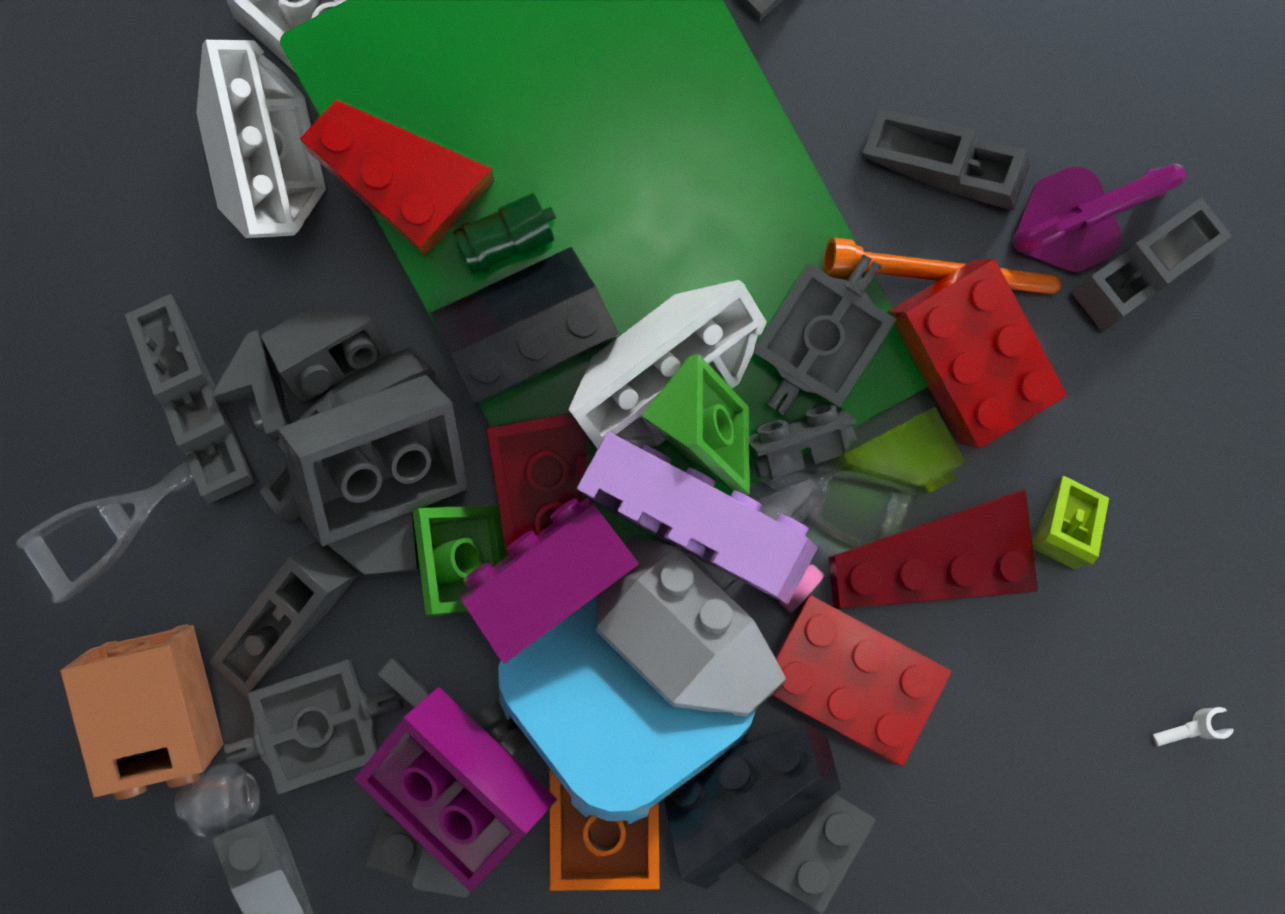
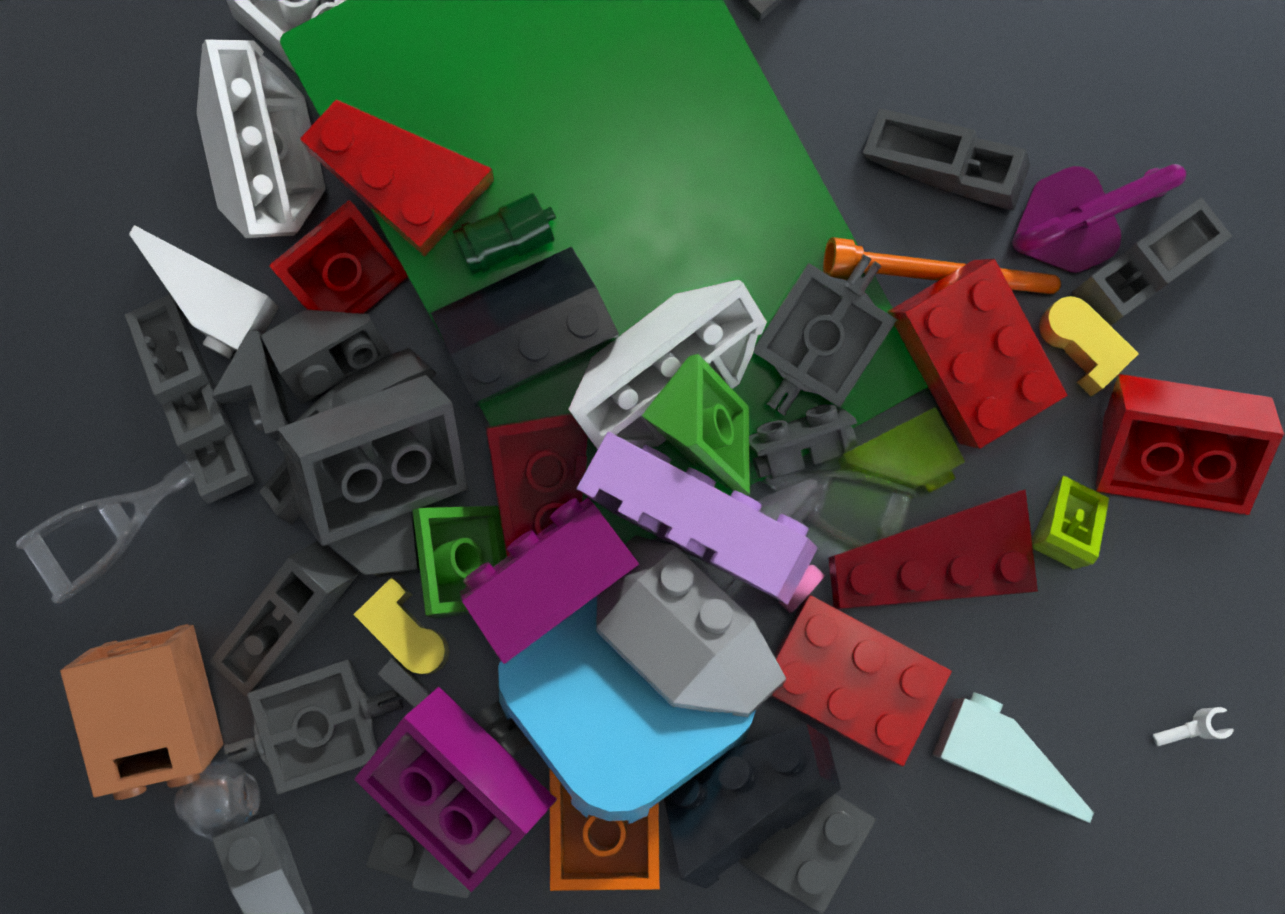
none -> white slope [129,225,279,359]
none -> red slope [269,200,408,314]
none -> light yellow leg [353,577,450,674]
none -> light aqua slope [932,692,1094,823]
none -> light yellow leg [1039,296,1139,396]
none -> red slope [1096,374,1284,515]

